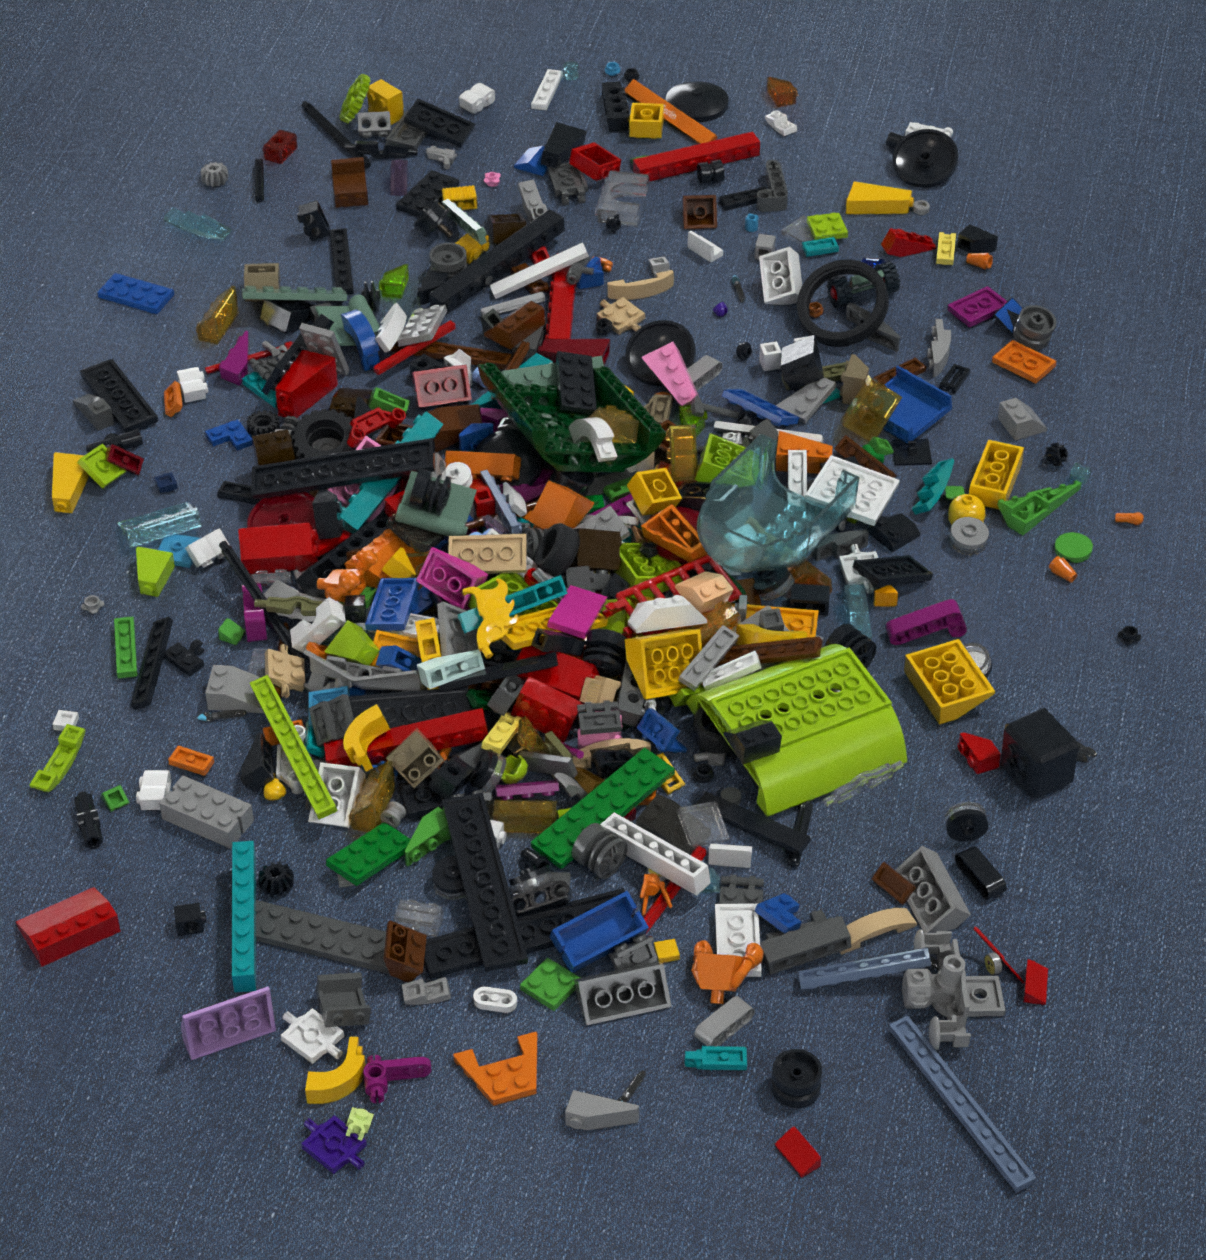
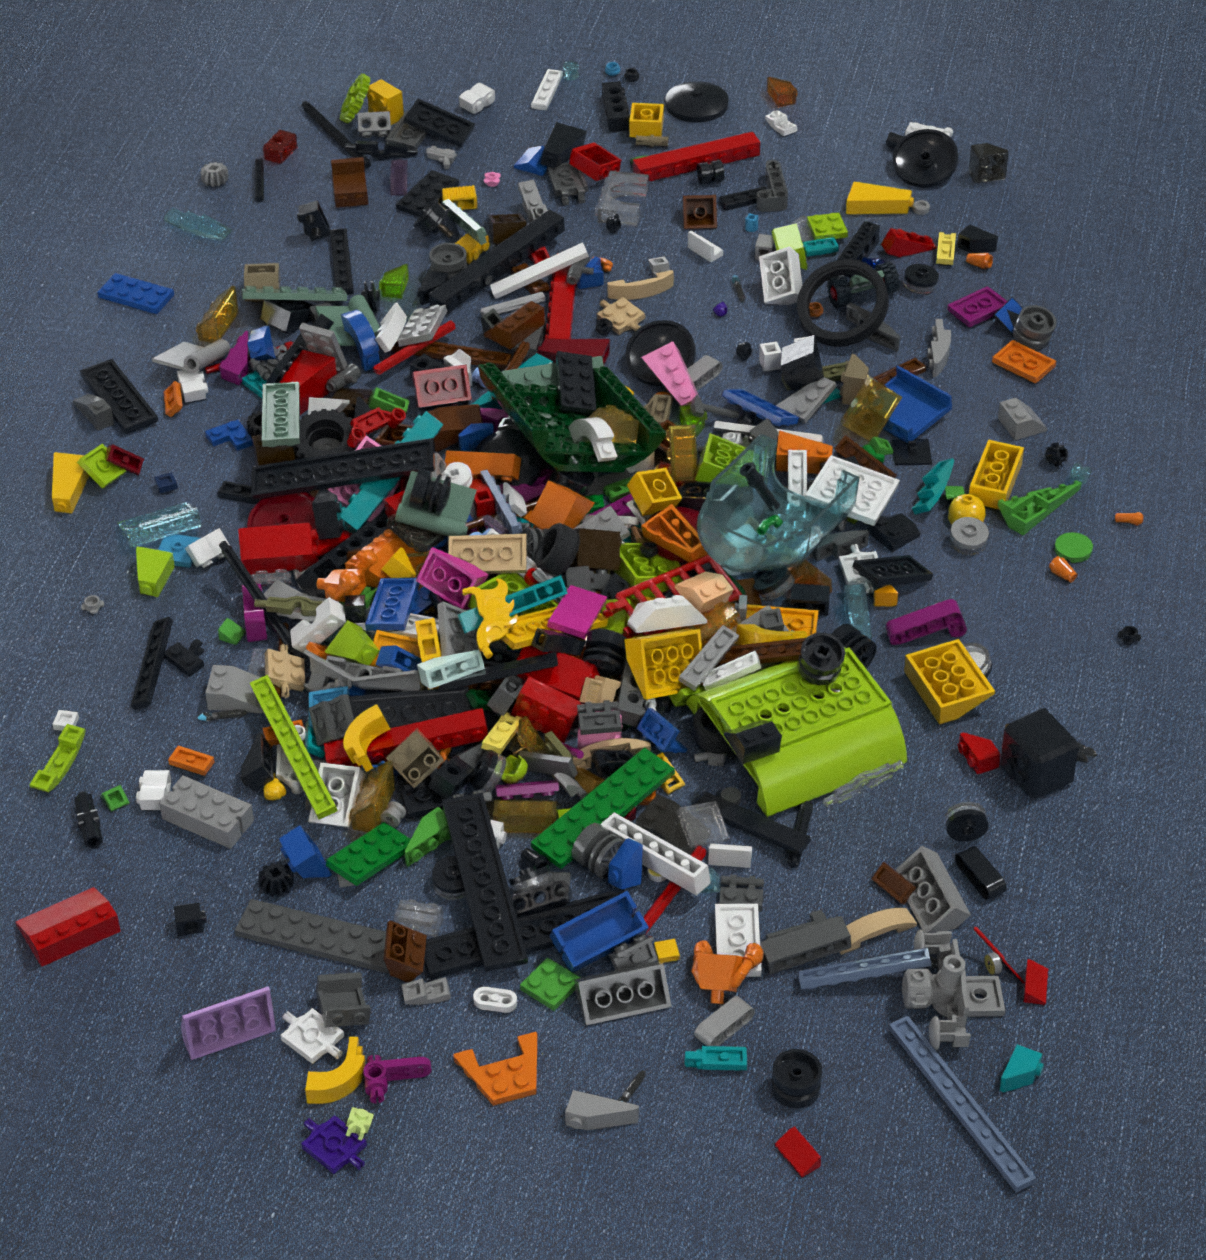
black piece [86,429,143,453] -> none
bright green plate [114,616,138,679] -> none
teal brick [232,841,256,993] -> none
orange tile [625,79,718,144] -> none
orange plant [639,873,672,916] -> none
black plate [694,764,714,783] -> none
blue plate [755,893,801,934] -> none
black tile [939,364,970,394] -> none
none -> light grey door [152,339,230,373]
none -> blue slope [248,325,276,361]
none -> sand green plate [262,382,300,447]
none -> blue slope [279,825,332,878]
none -> white slope [308,397,350,415]
none -> dark grey piece [326,363,361,392]
none -> blue slope [608,838,643,889]
none -> dark tan pin [636,135,668,147]
none -> black pin [740,462,780,511]
none -> green arm [756,515,783,536]
none -> slope [772,223,808,270]
none -> black wheel [797,632,845,685]
none -> black brick [838,221,880,278]
none -> black piece [903,264,939,294]
none -> clear smoke slope [969,143,1009,183]
none -> teal slope [1000,1044,1044,1092]

